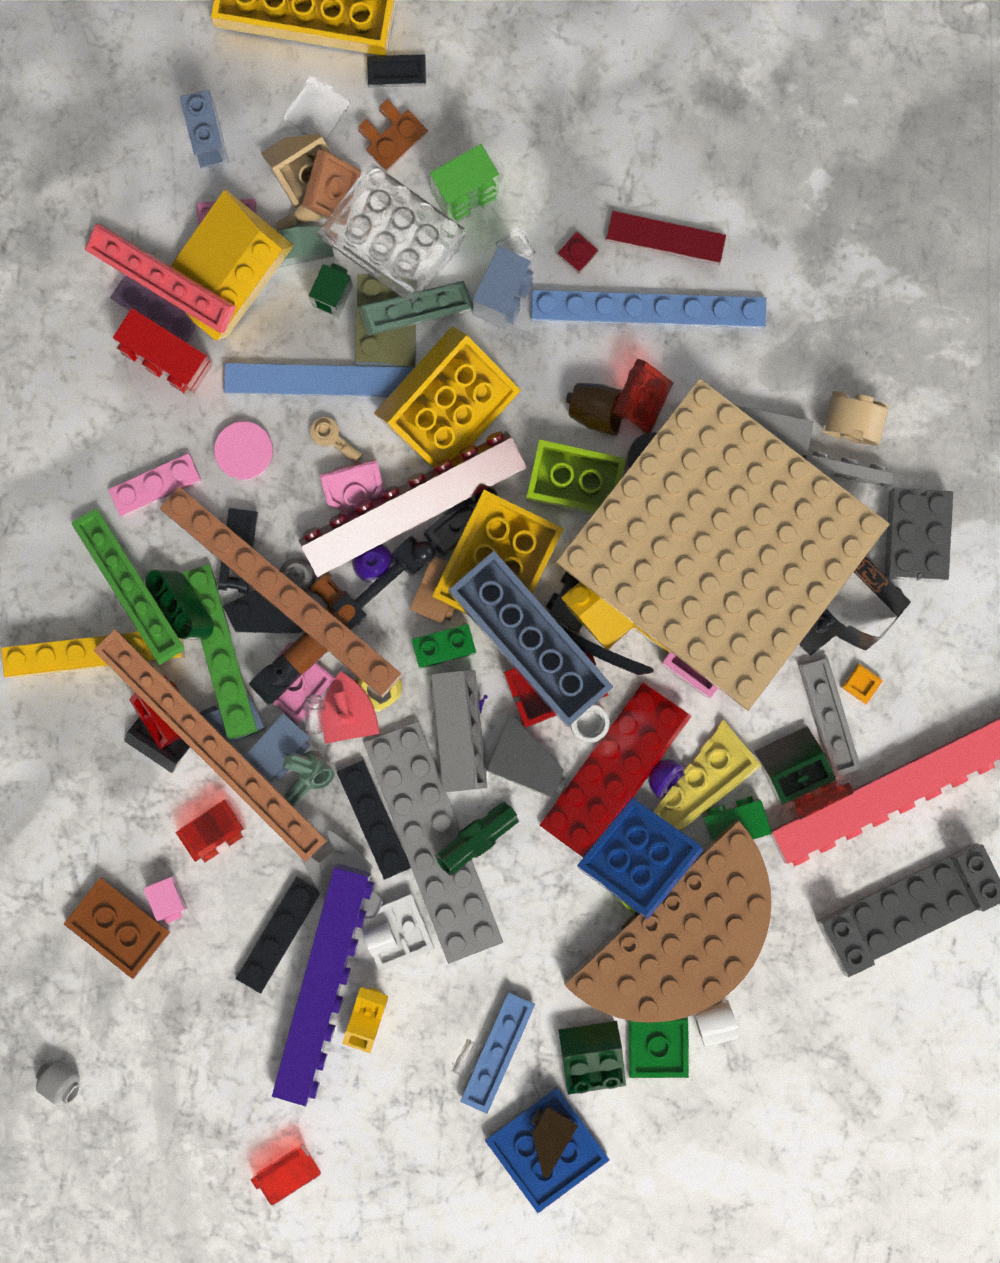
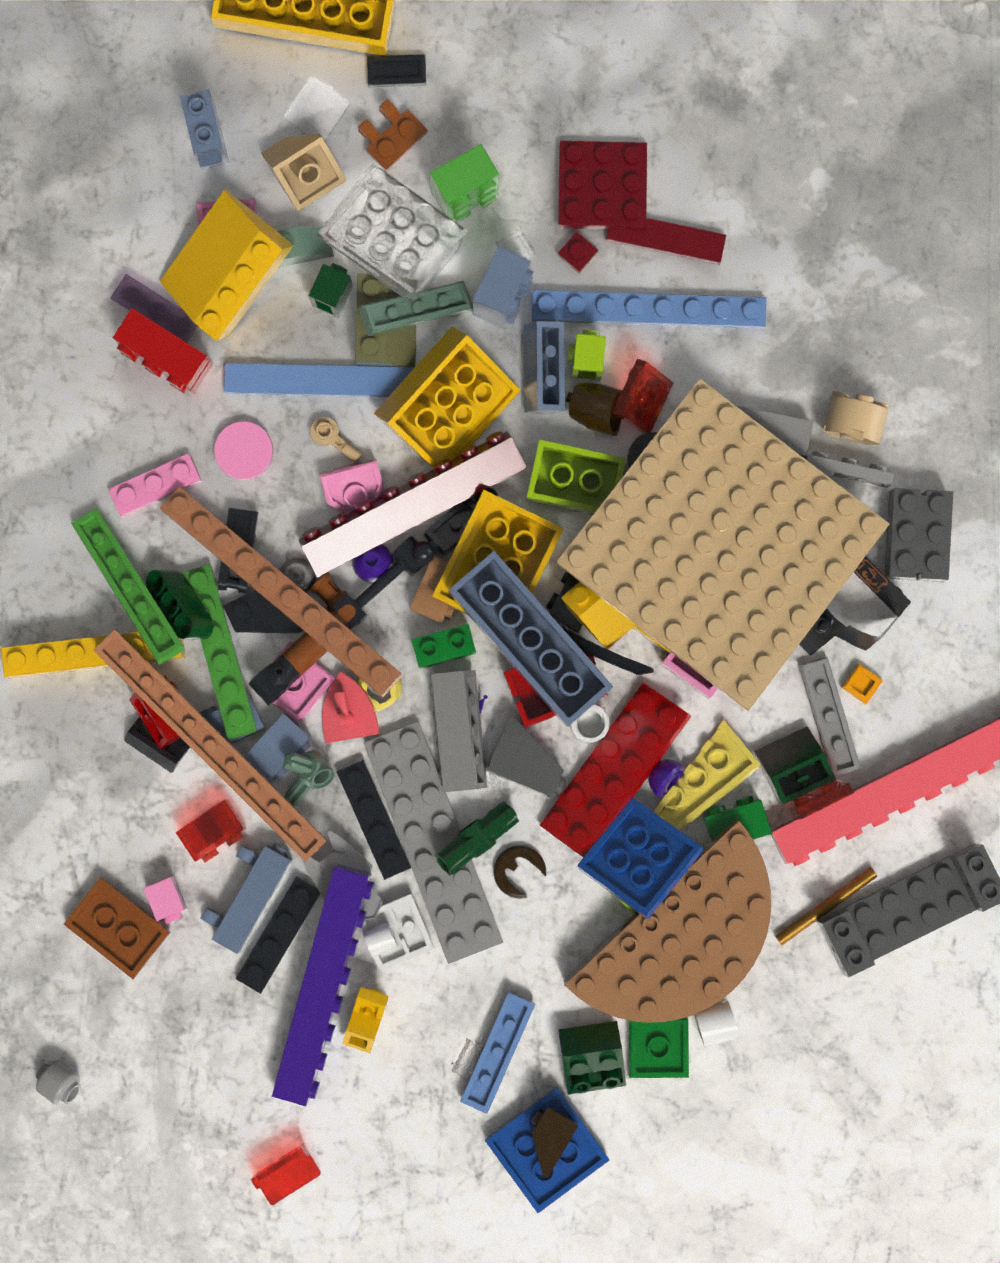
coral tile [85,224,237,333] -> none
tan piece [275,202,324,230] -> none
nougat tile [302,150,361,226] -> none
clear pin [302,695,326,735] -> none
none -> sand blue brick [200,843,293,954]
none -> dark brown head [493,846,546,899]
none -> sand blue brick [524,321,565,414]
none -> dark red plate [558,141,647,230]
none -> lime brick [568,330,606,381]
none -> pearl gold bar [775,867,878,946]

